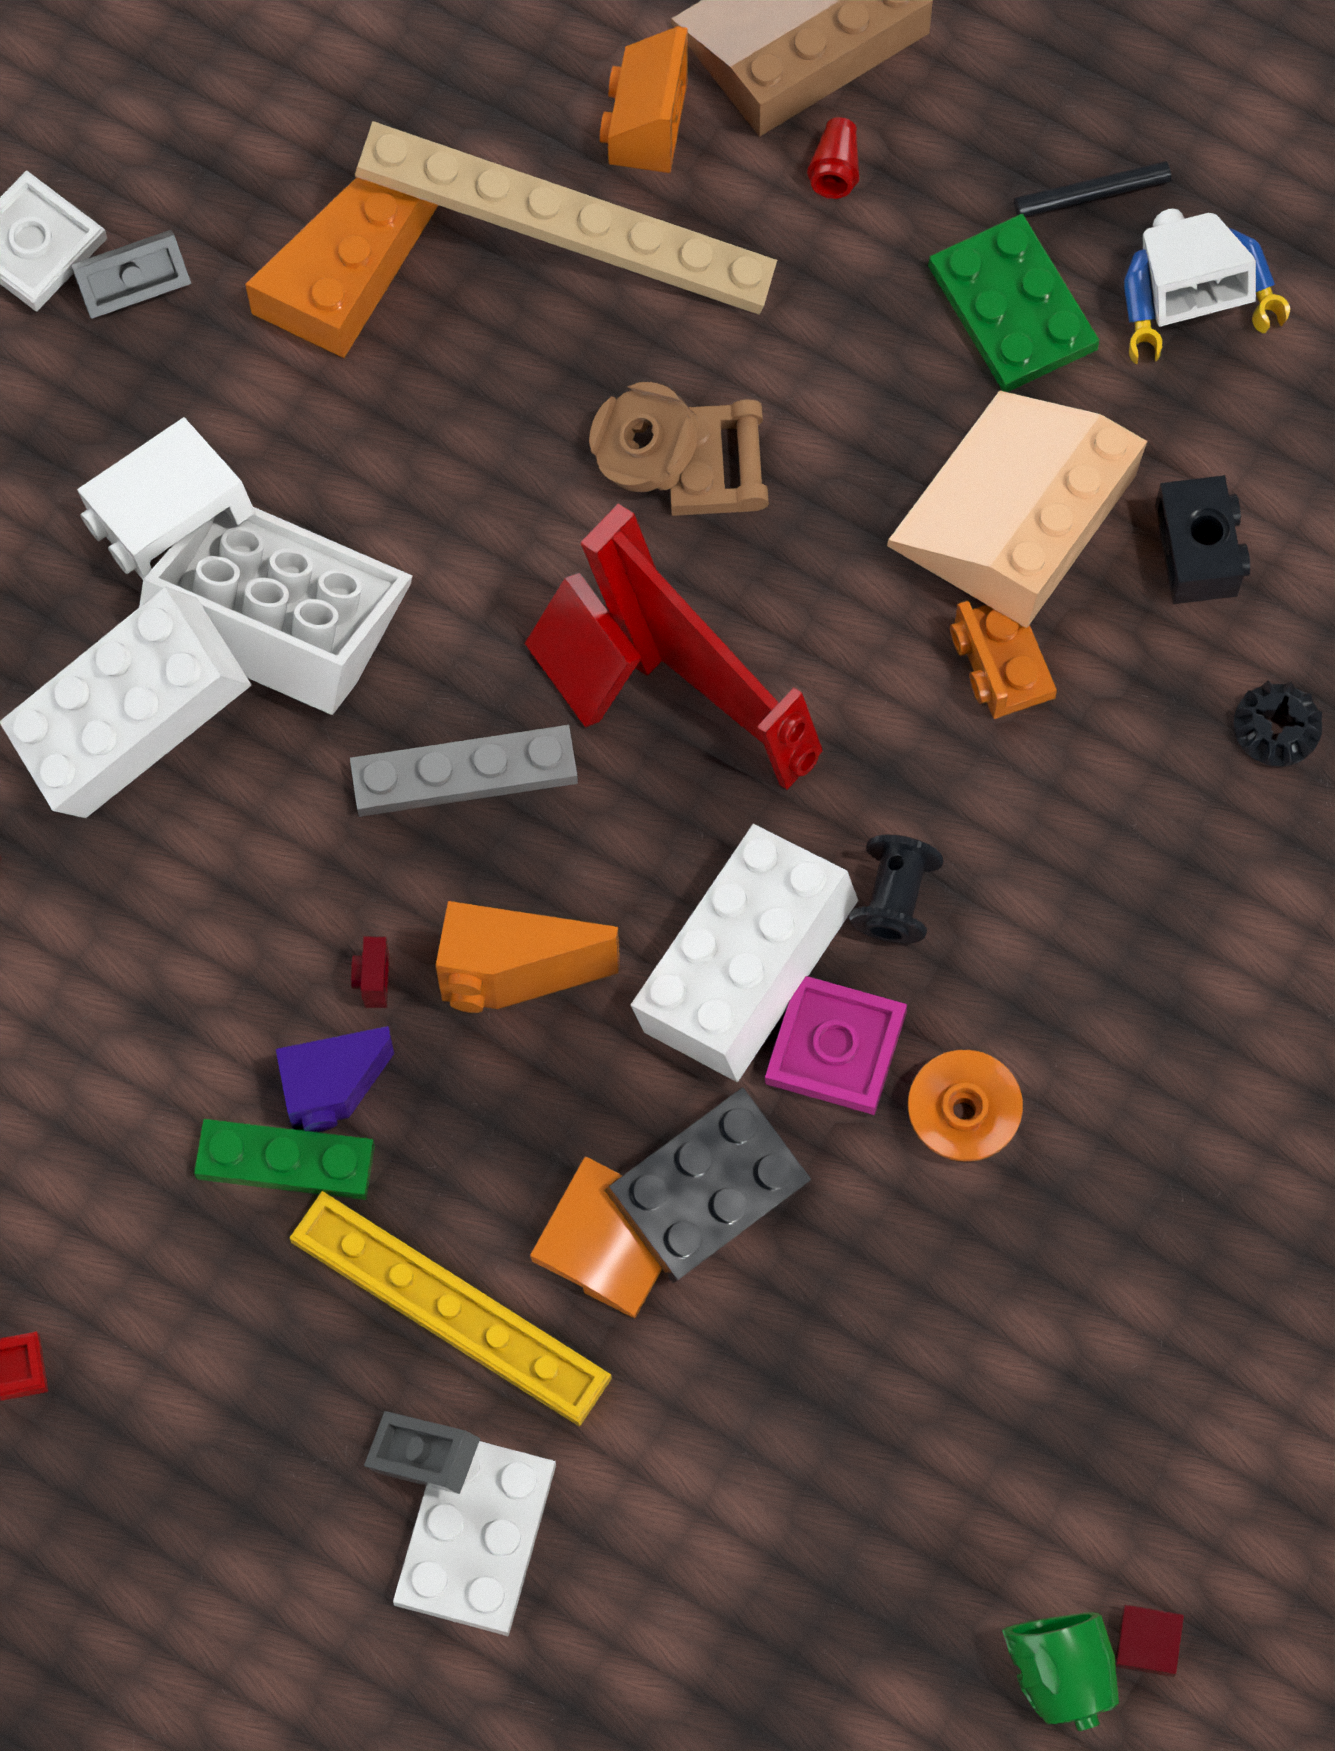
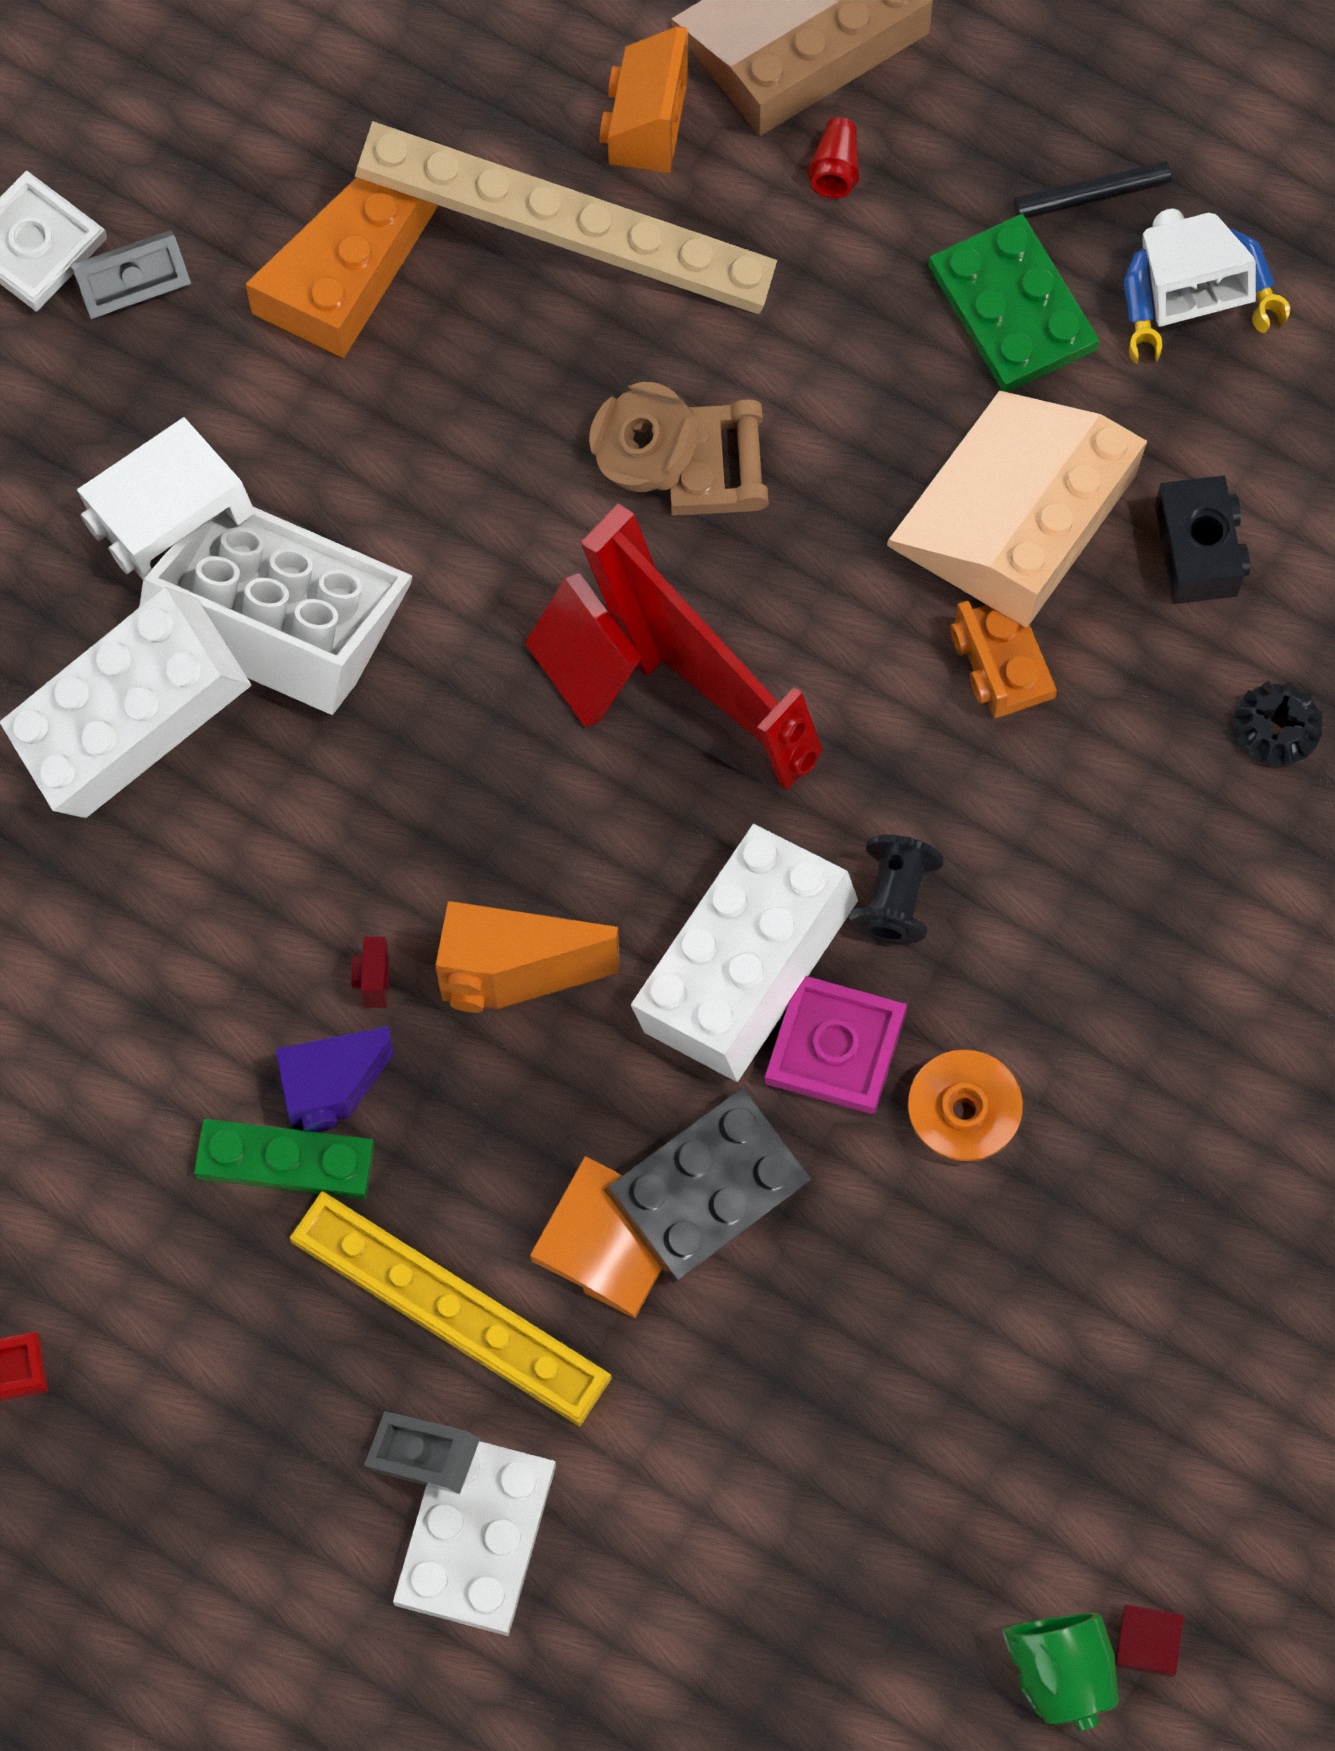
light grey plate [350,725,578,817] -> none

